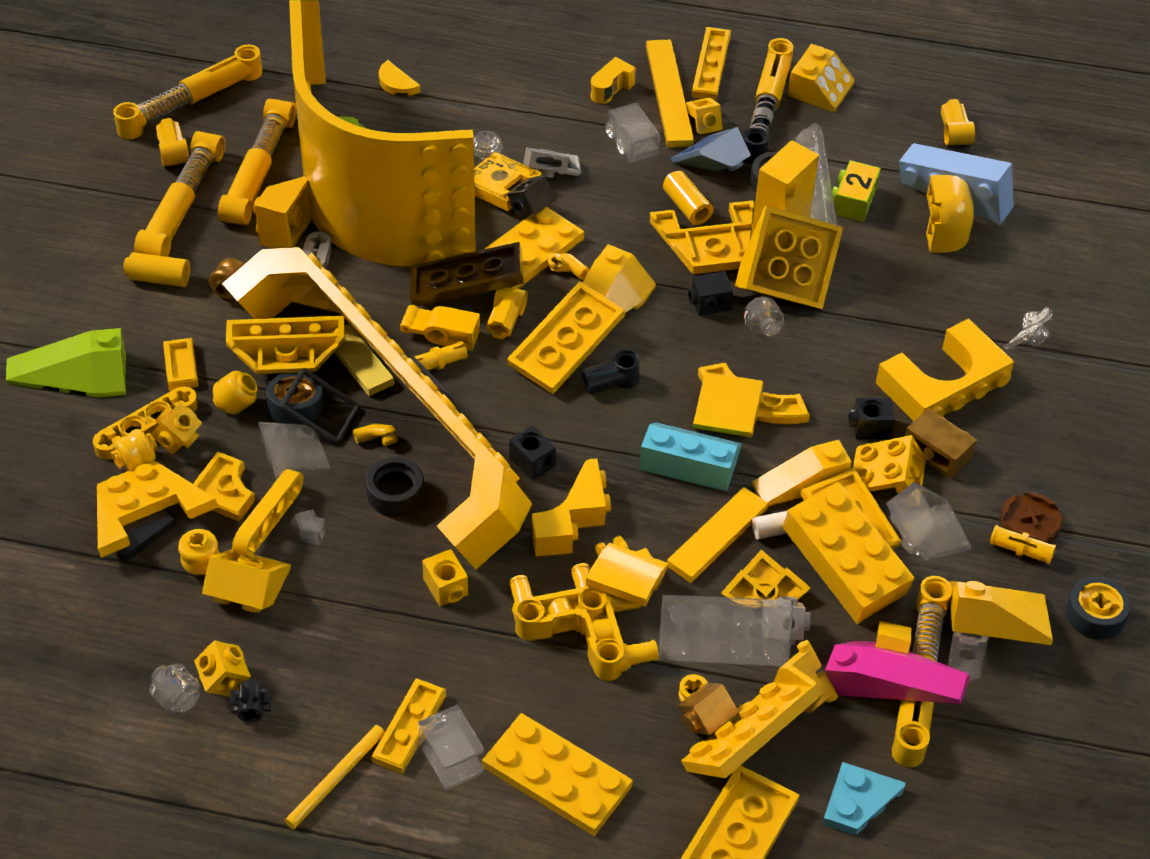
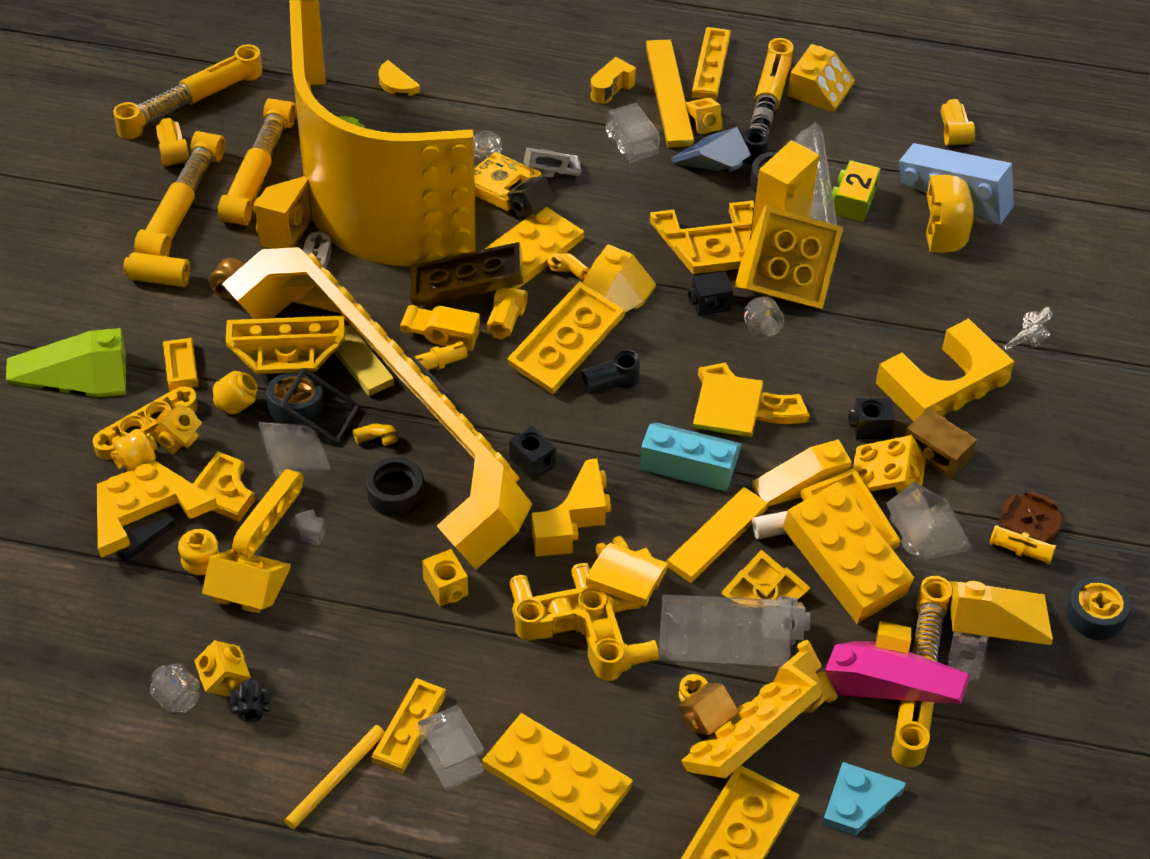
yellow brick [663,171,714,225] -> none

